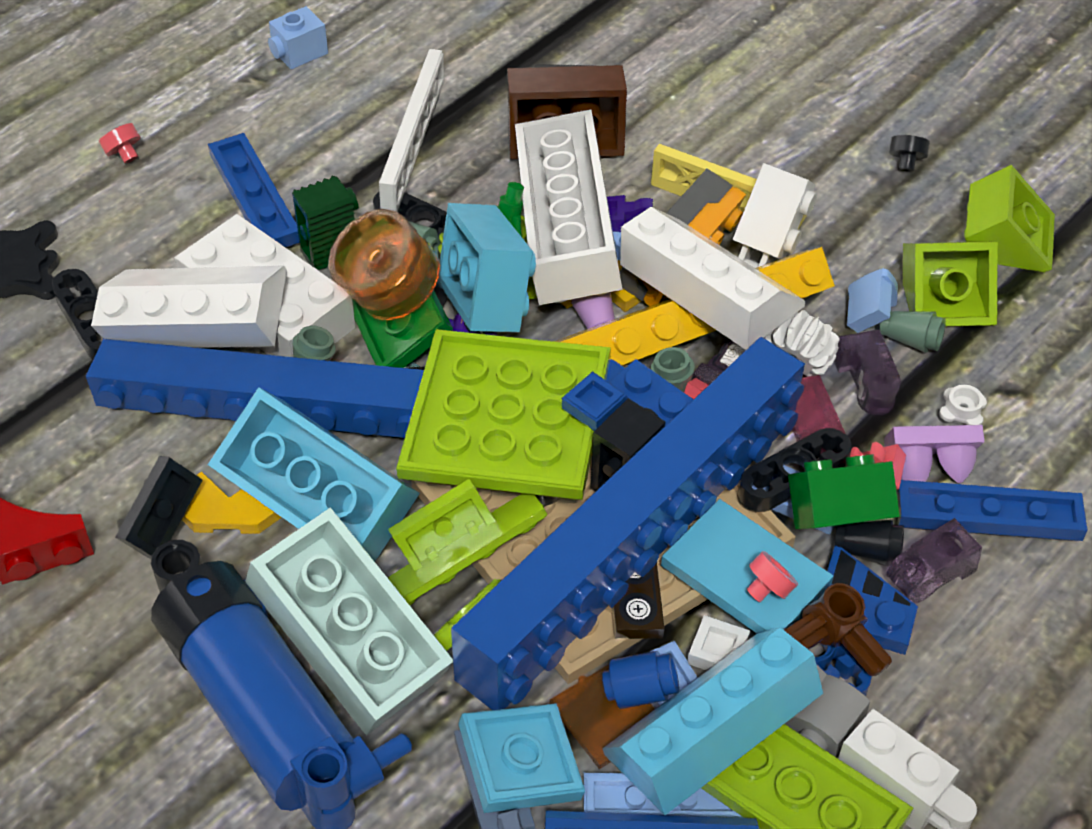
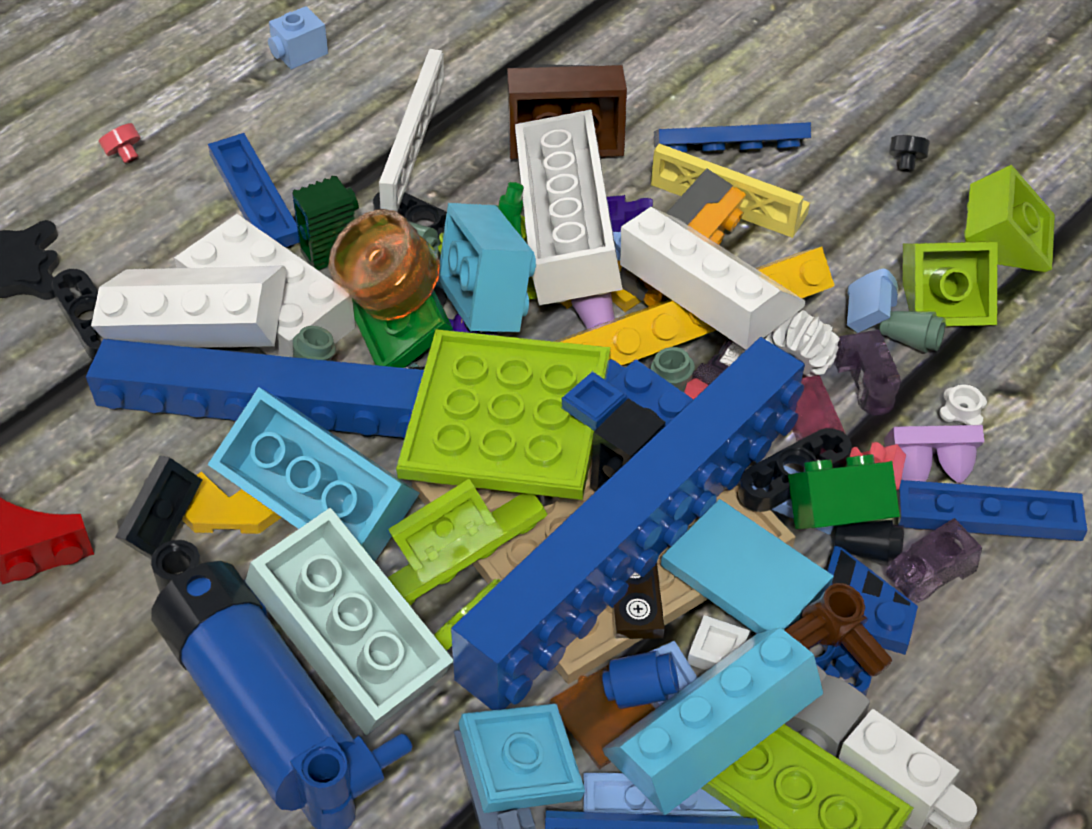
white brick [733,163,817,268] -> none
coral tile [747,551,798,602] -> none
none -> blue plate [654,122,811,152]

